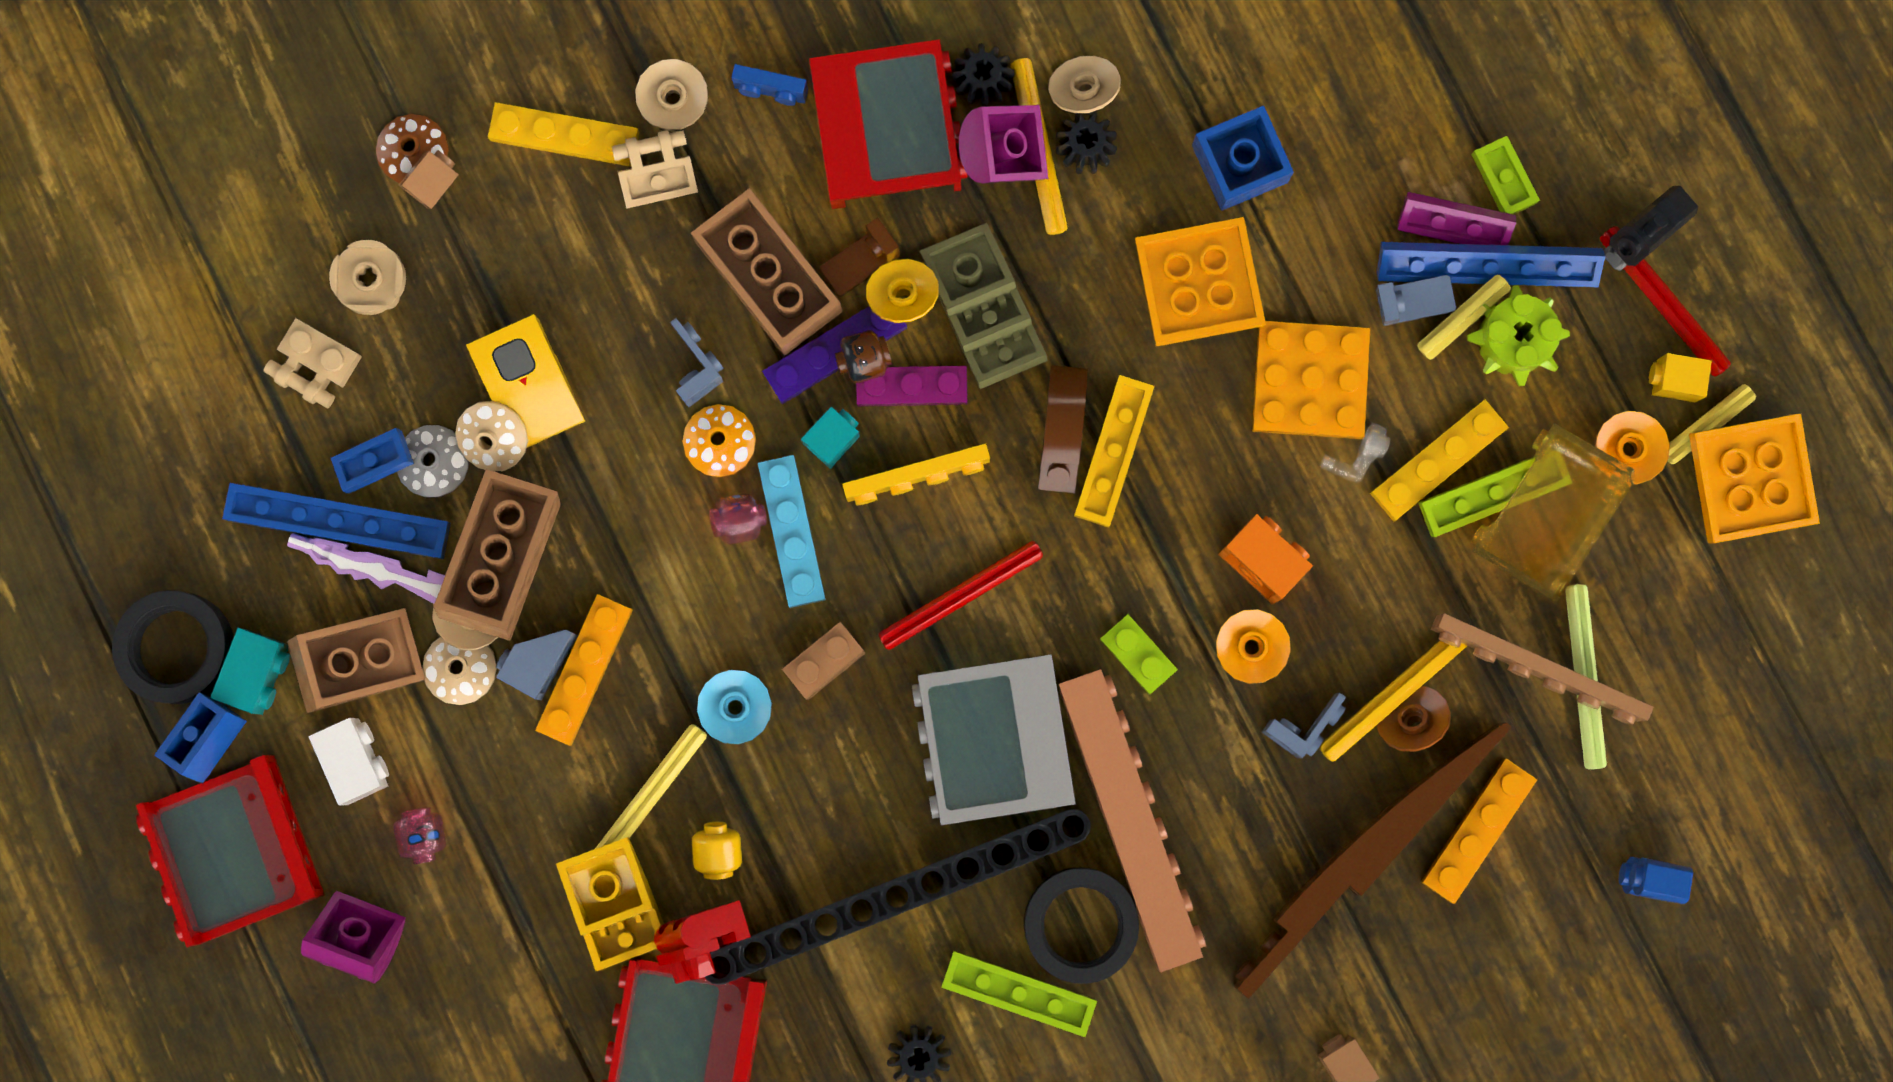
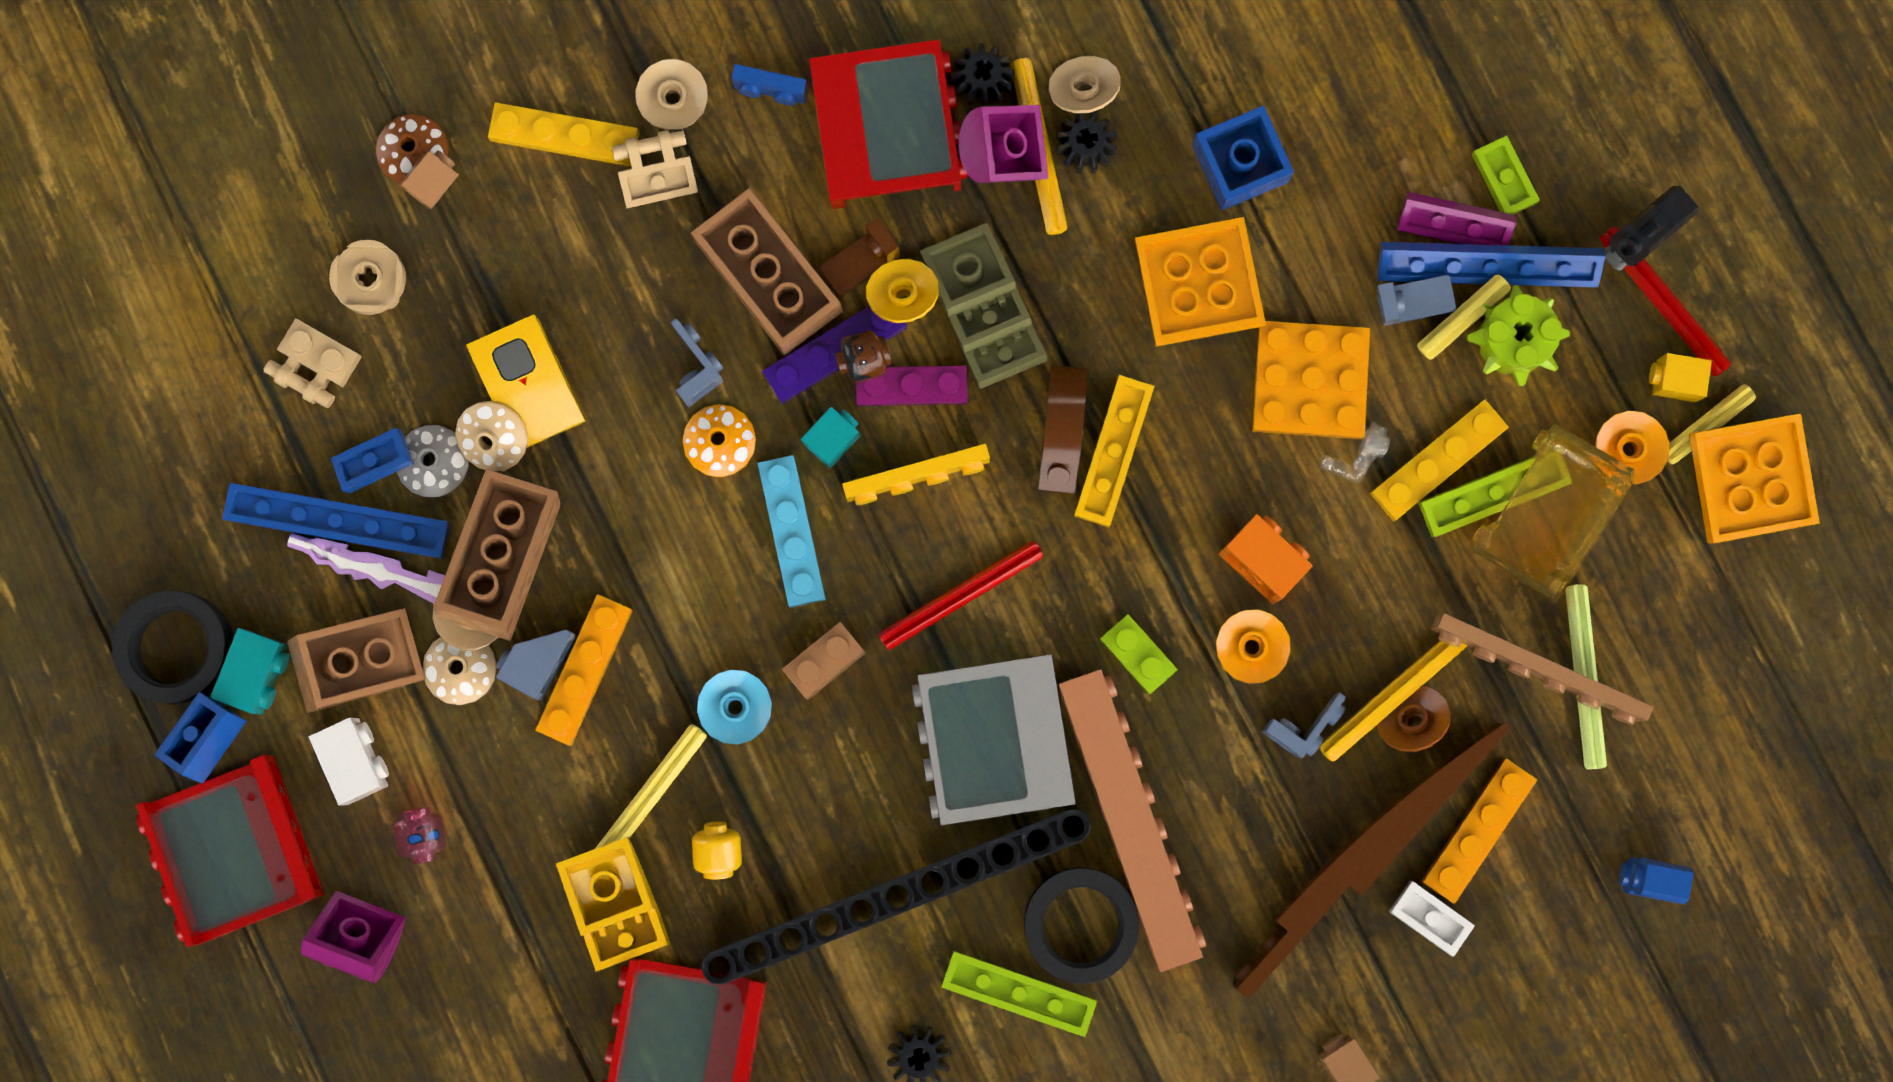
red hips [654,900,751,984] -> none
clear pink head [709,493,767,544] -> none
none -> white plate [1389,881,1475,957]

